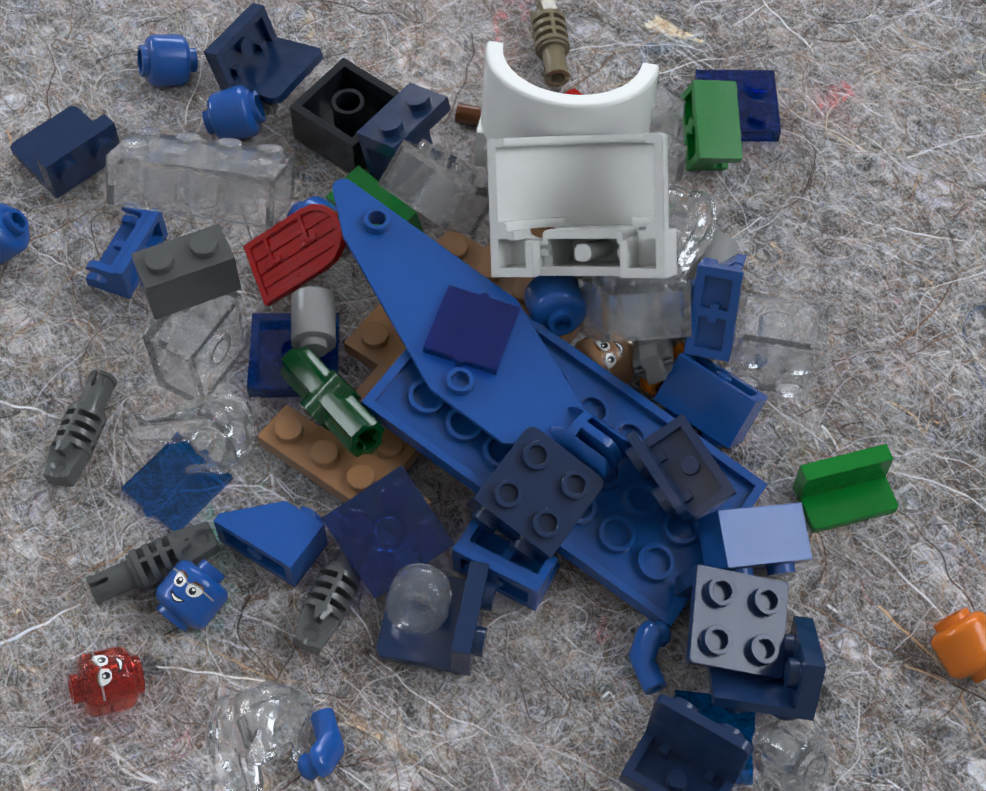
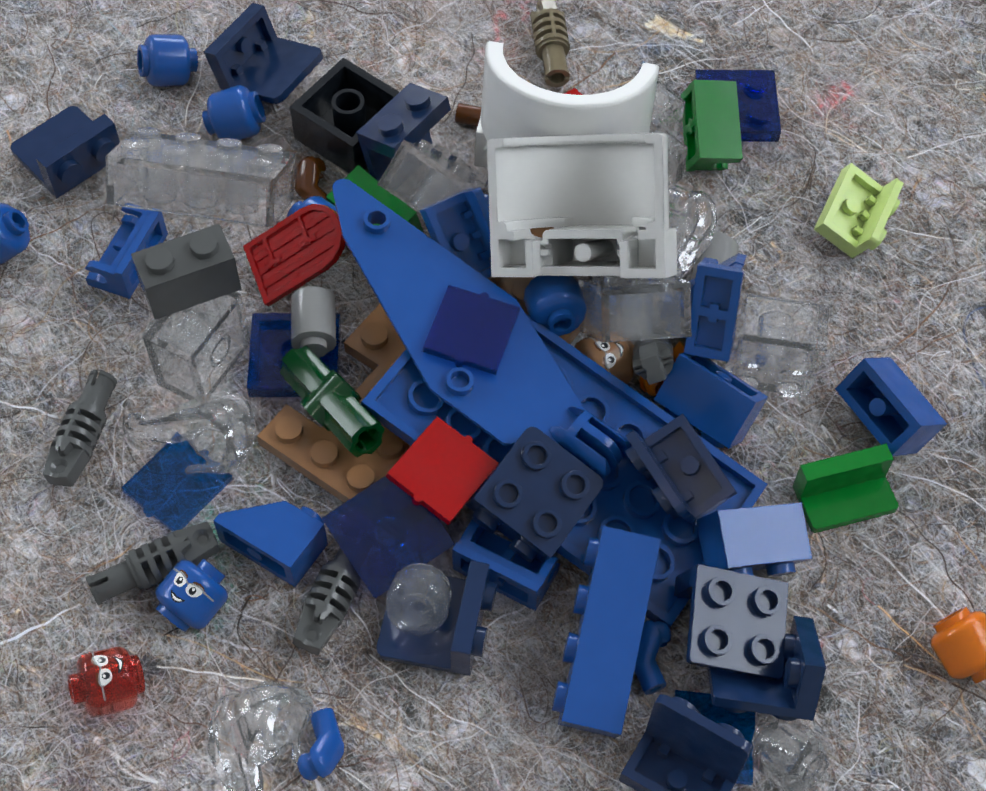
none -> reddish brown arm [294,156,328,201]
none -> red piece [386,416,499,525]
none -> blue bracket [419,187,491,278]
none -> blue brick [552,525,661,738]
none -> yellowish green bracket [814,163,904,258]
none -> blue brick [835,357,947,456]

